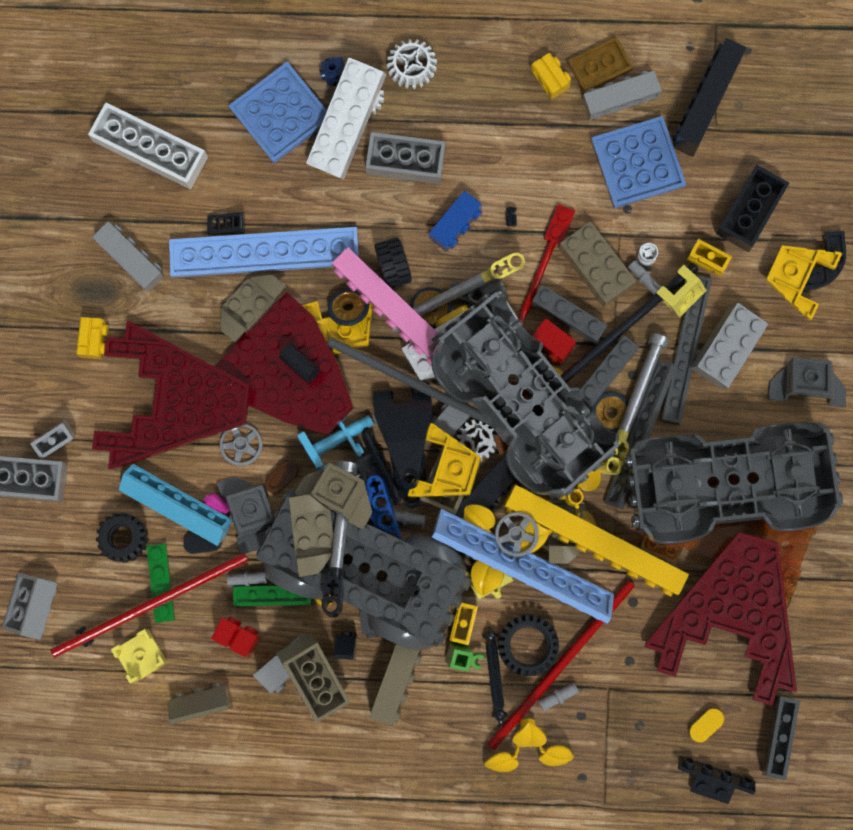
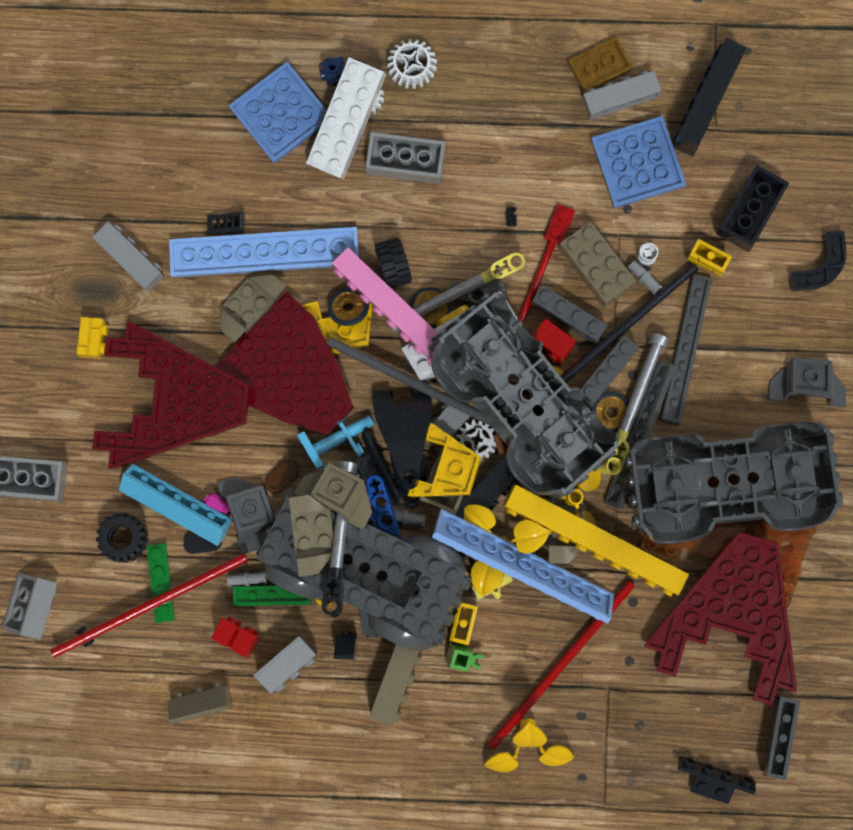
light grey brick [30,419,76,459] -> none
white brick [88,103,208,190] -> none
light yellow panel [111,629,168,684] -> none
light grey wheel [220,424,263,466] -> none
dark tan brick [276,633,350,723] -> none
black pin [279,344,320,383] -> none
blue brick [429,190,482,252] -> none
black wheel [483,626,508,725] -> none
light grey wheel [495,512,539,557] -> none
black tyre [498,615,559,676] -> none
yellow brick [531,53,571,99] -> none
light grey pin [538,682,579,712] -> none
light yellow panel [656,265,707,318] -> none
yellow tile [689,709,724,742] -> none
light grey brick [690,302,768,389] -> none
yellow wing [765,245,842,321] -> none

